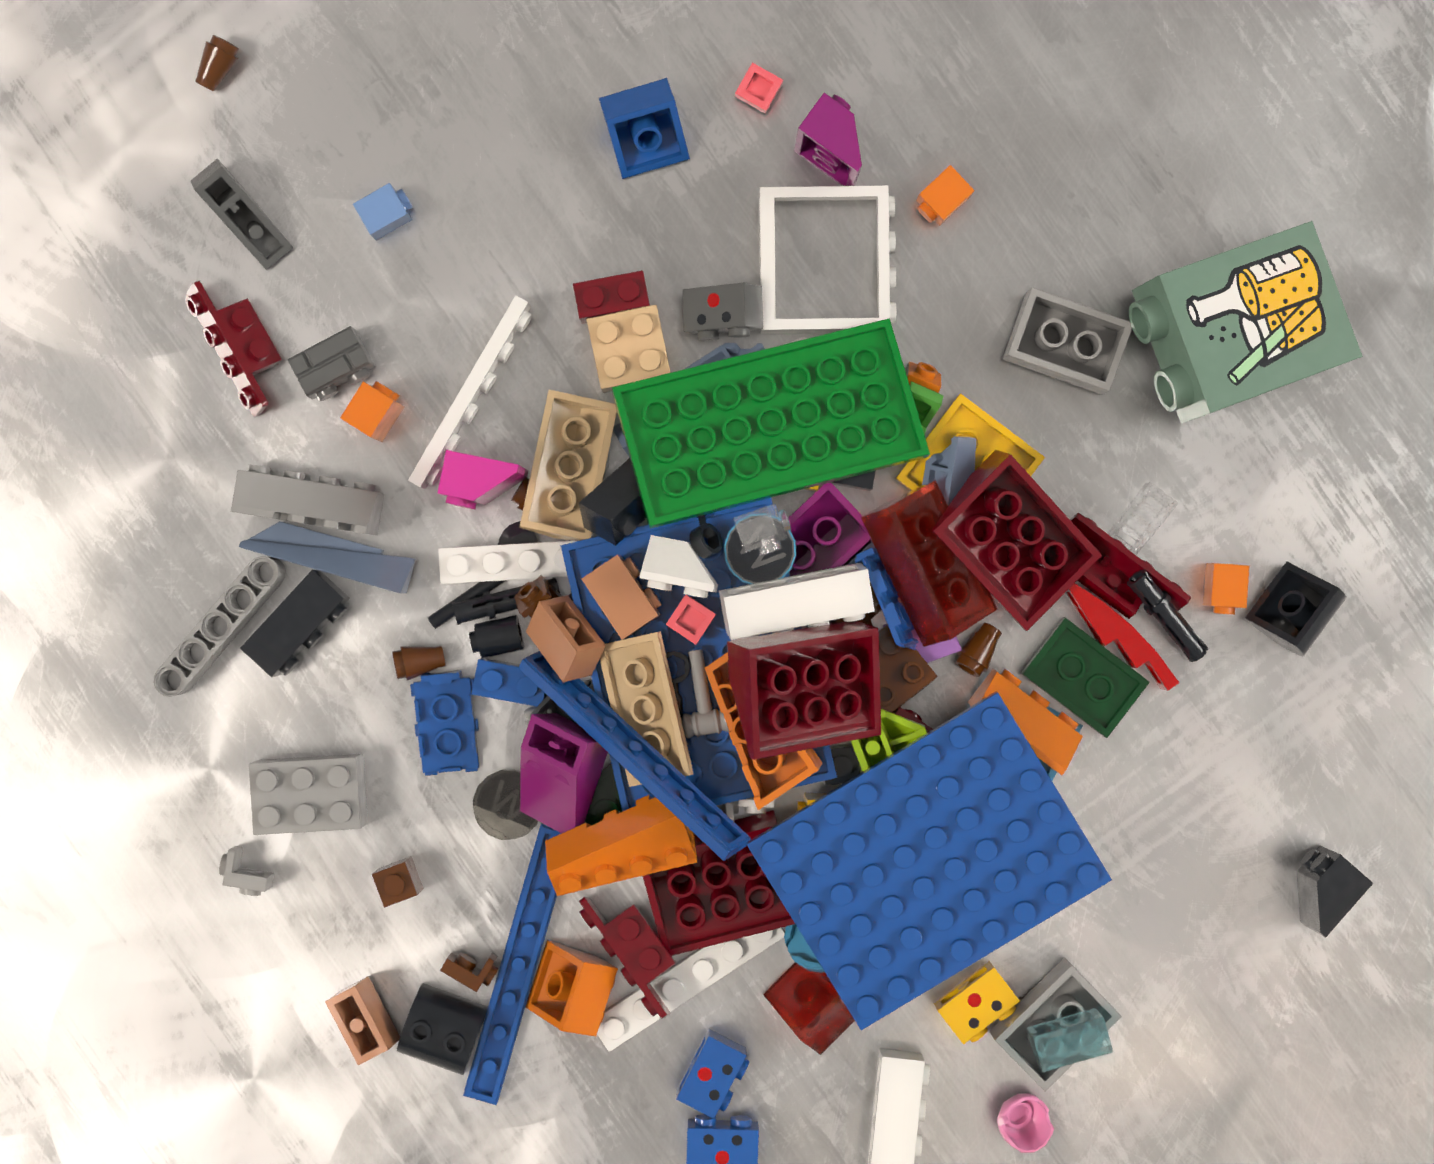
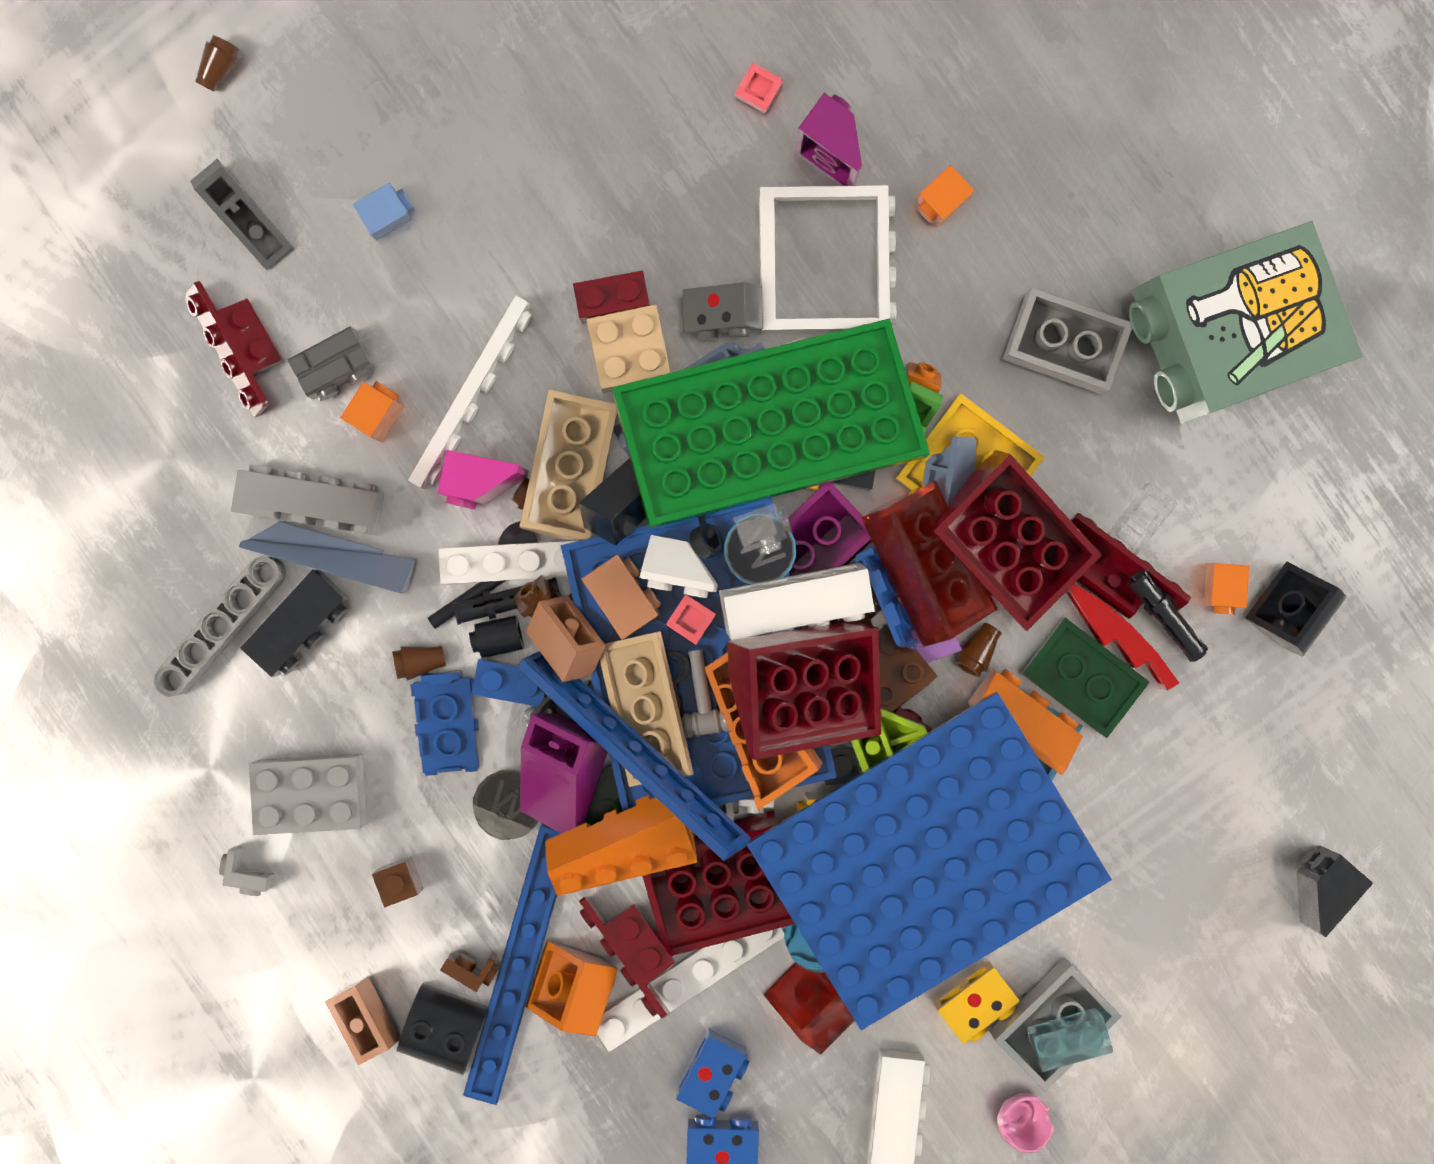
blue slope [599,78,690,179] -> none

